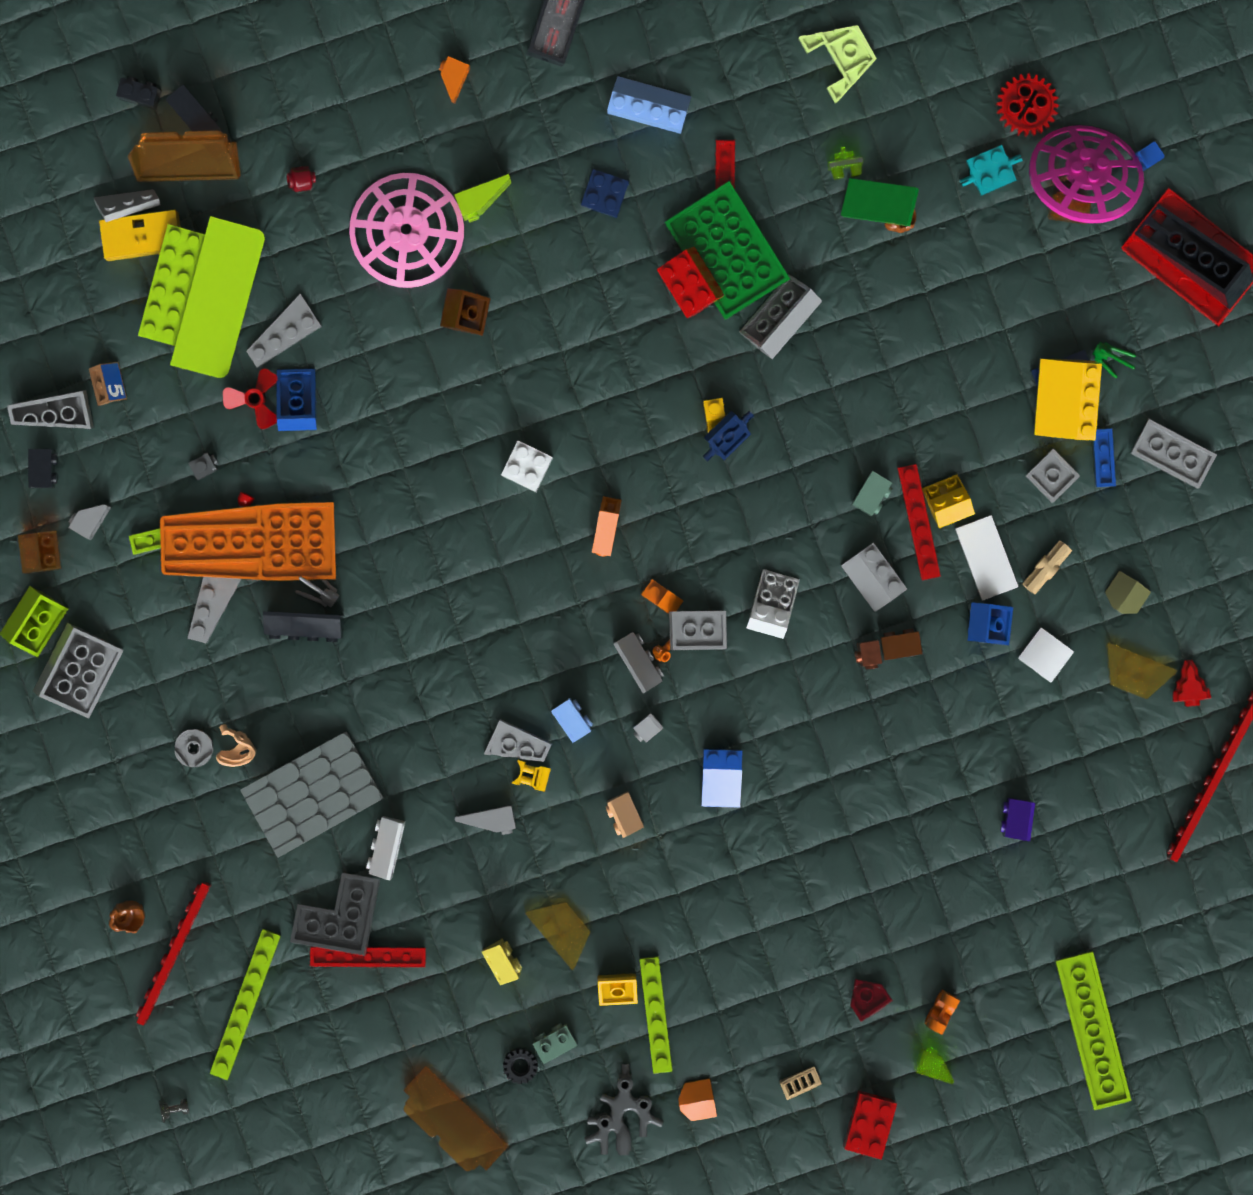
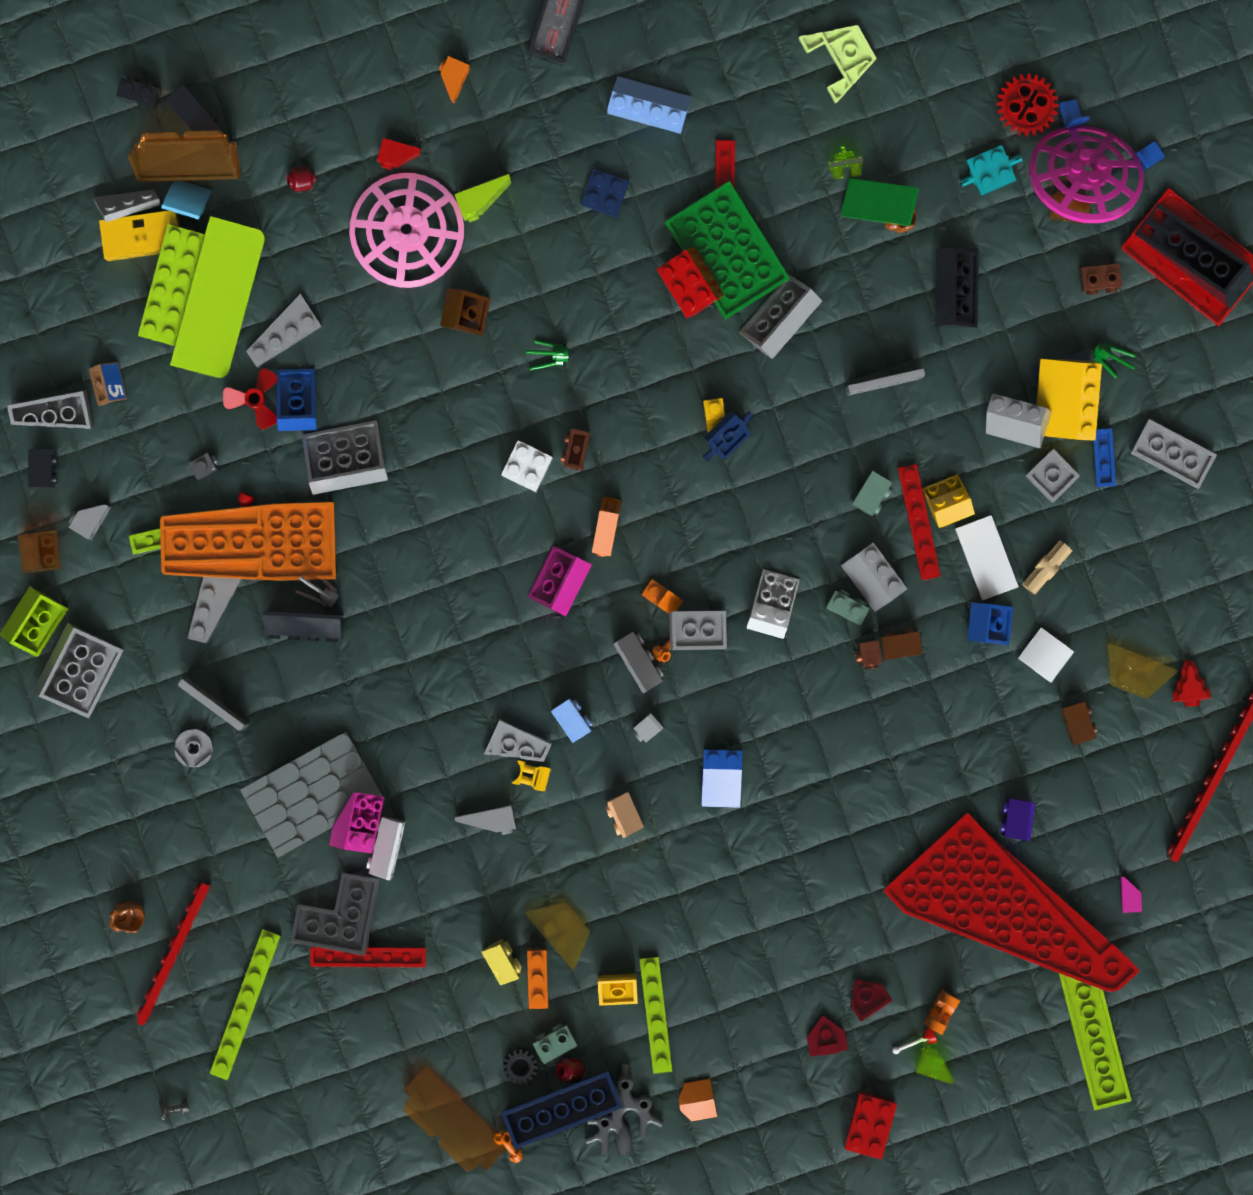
light nougat helmet [216,724,257,767] -> none
tan slope [779,1066,822,1100] -> none
olive slope [1105,571,1151,614] -> none
none -> medium azure slope [162,179,212,219]
none -> light grey tile [178,678,249,731]
none -> light grey slope [302,420,388,494]
none -> dark pink slope [329,792,384,853]
none -> red slope [377,138,421,170]
none -> orange bar [494,1131,524,1163]
none -> dark blue brick [501,1071,625,1149]
none -> green plant [525,339,568,371]
none -> orange brick [527,948,549,1009]
none -> dark pink slope [528,546,592,616]
none -> dark red head [556,1058,585,1083]
none -> copper brick [561,429,590,471]
none -> dark red plate [807,1015,848,1057]
none -> sand green brick [825,589,870,626]
none -> light grey tile [845,368,925,396]
none -> red wing [883,812,1140,992]
none -> hinge [892,1028,938,1054]
none -> black slope [935,248,979,328]
none -> light grey slope [986,393,1052,448]
none -> blue bracket [1059,99,1090,128]
none -> reddish brown brick [1060,701,1098,745]
none -> copper brick [1079,263,1122,295]
none -> dark pink tile [1120,877,1142,913]

